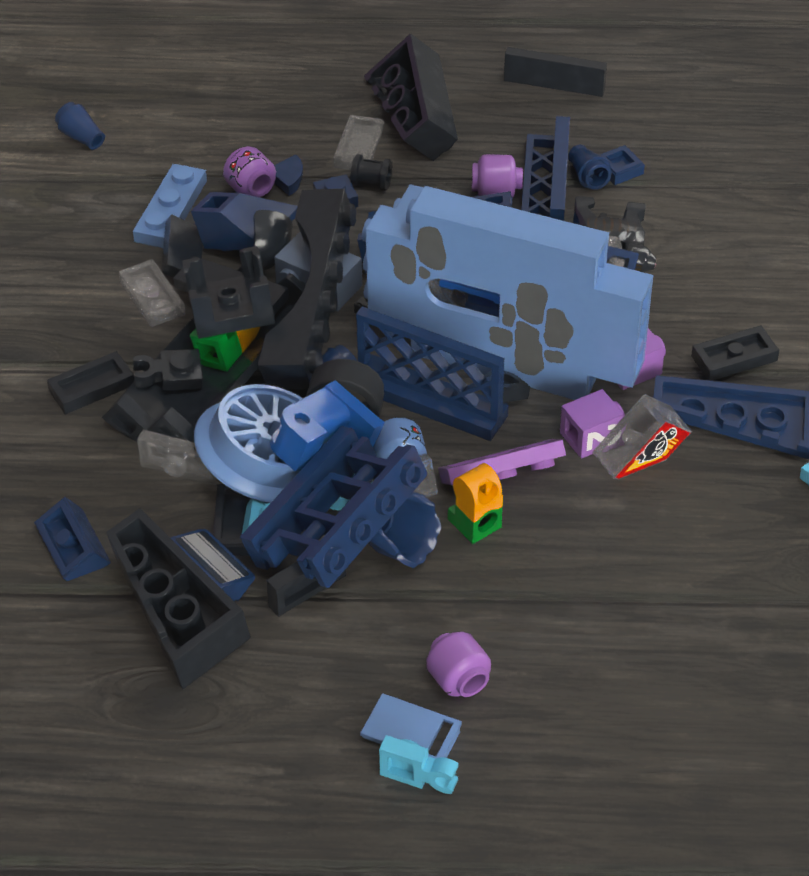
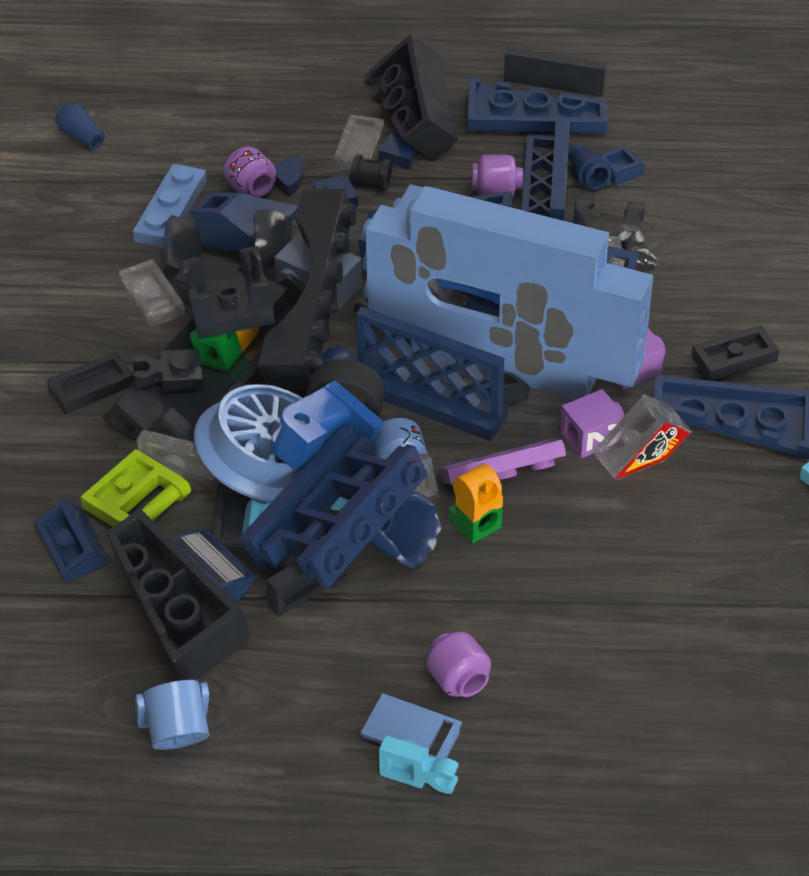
none -> lime plate [80,449,191,527]
none -> medium blue piece [135,680,210,750]
none -> dark blue tile [379,130,414,169]
none -> dark blue wing [468,76,607,134]

